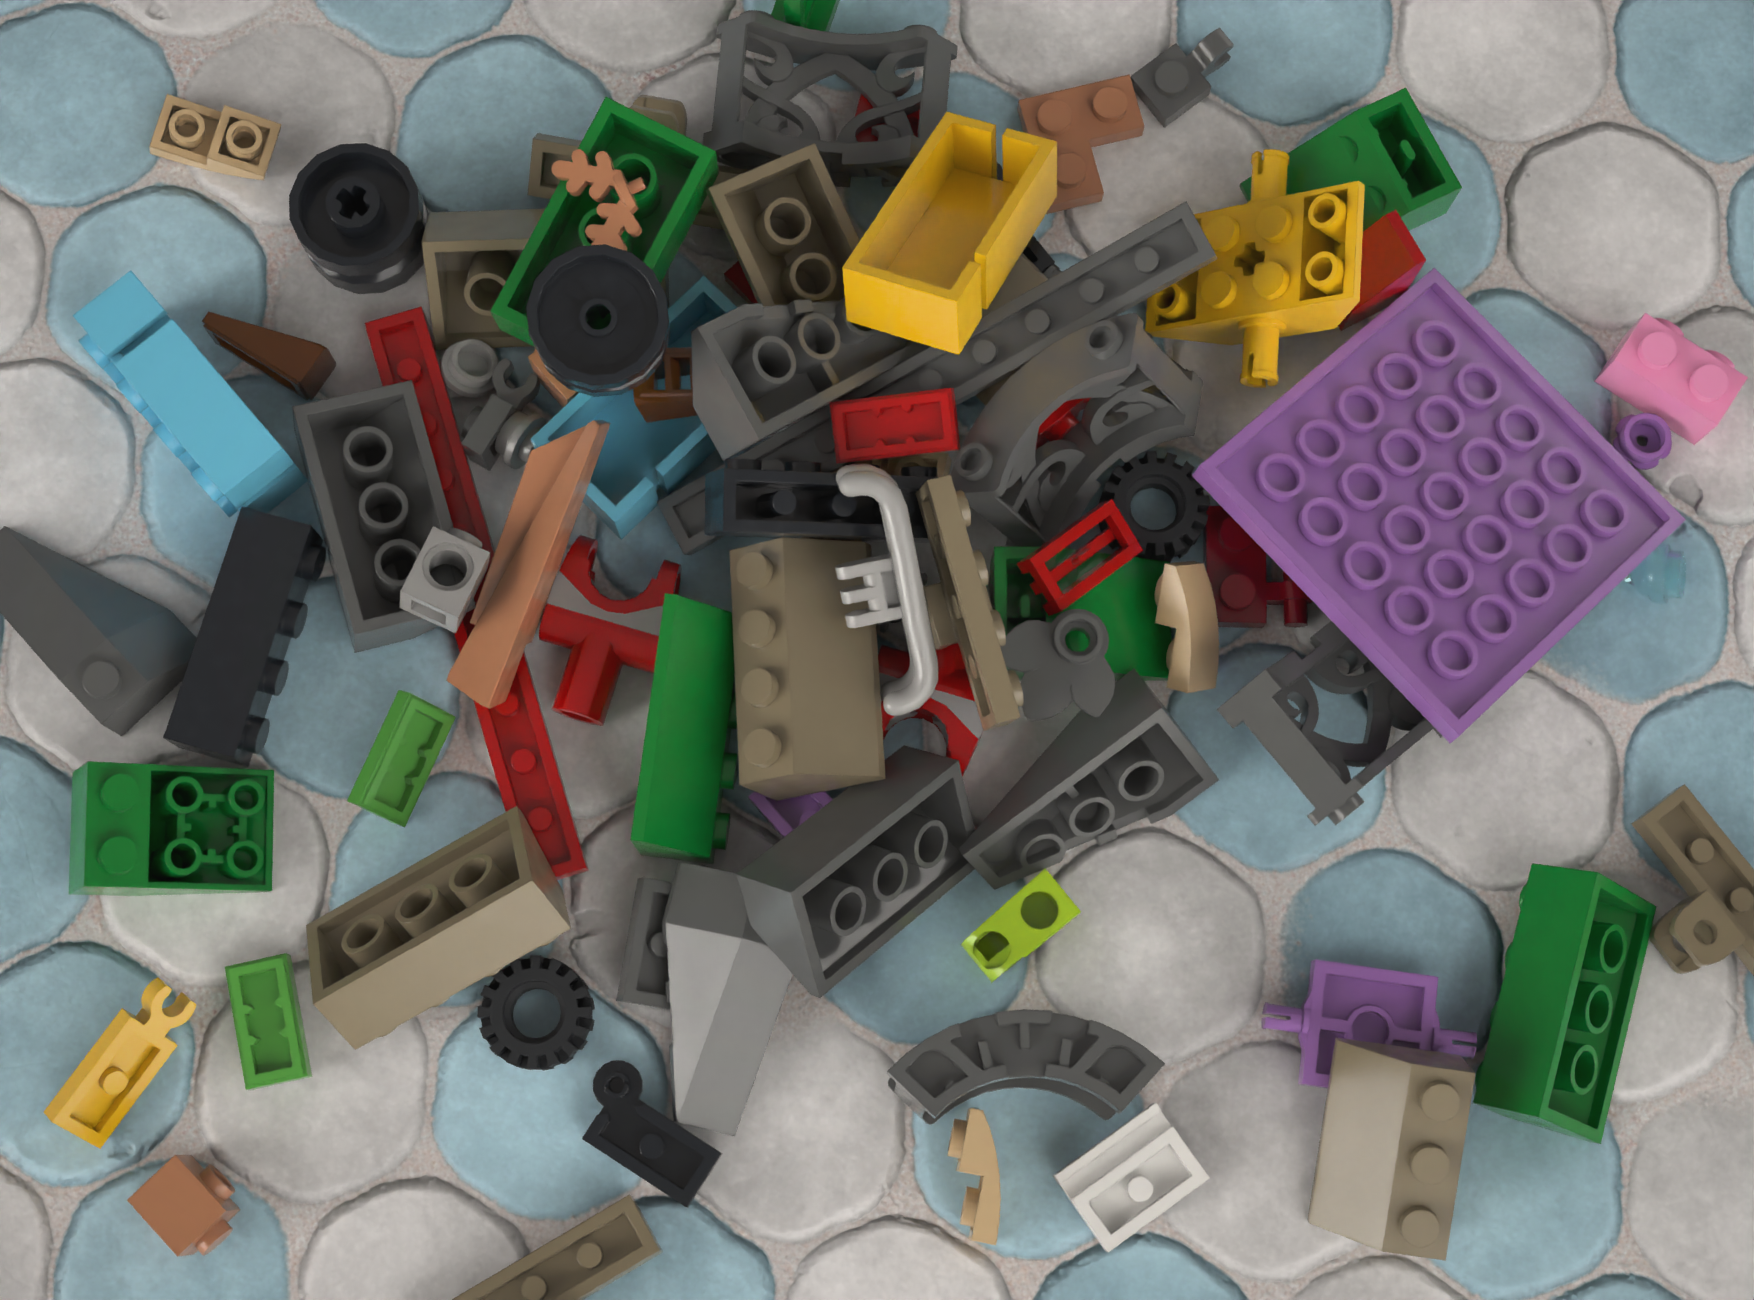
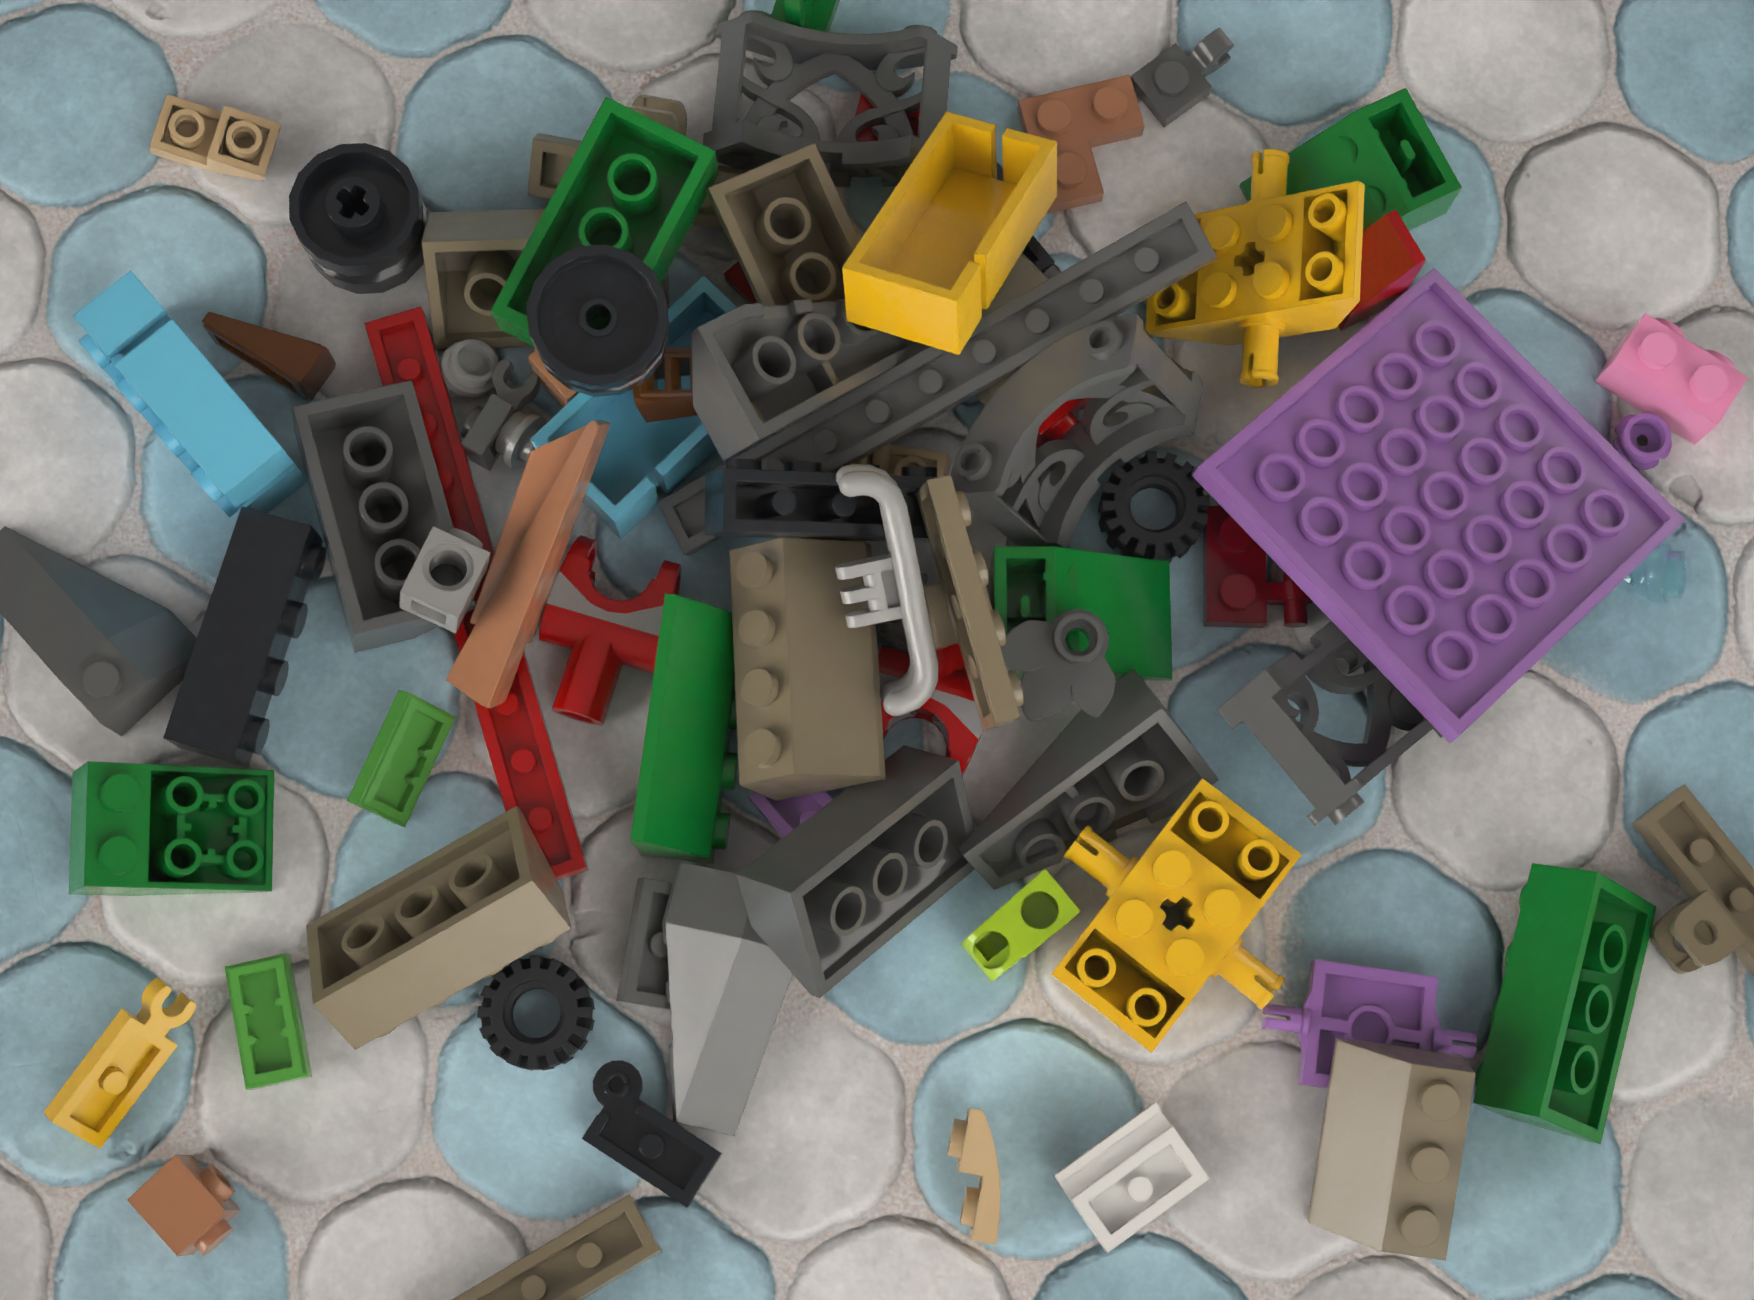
nougat animal [551,149,646,251] -> none
red plate [830,388,960,464] -> none
dark grey fence [887,1009,1165,1125] -> none
red tile [1017,499,1143,616] -> none
tan slope [1155,561,1219,693] -> none
none -> yellow slope [1051,778,1302,1053]

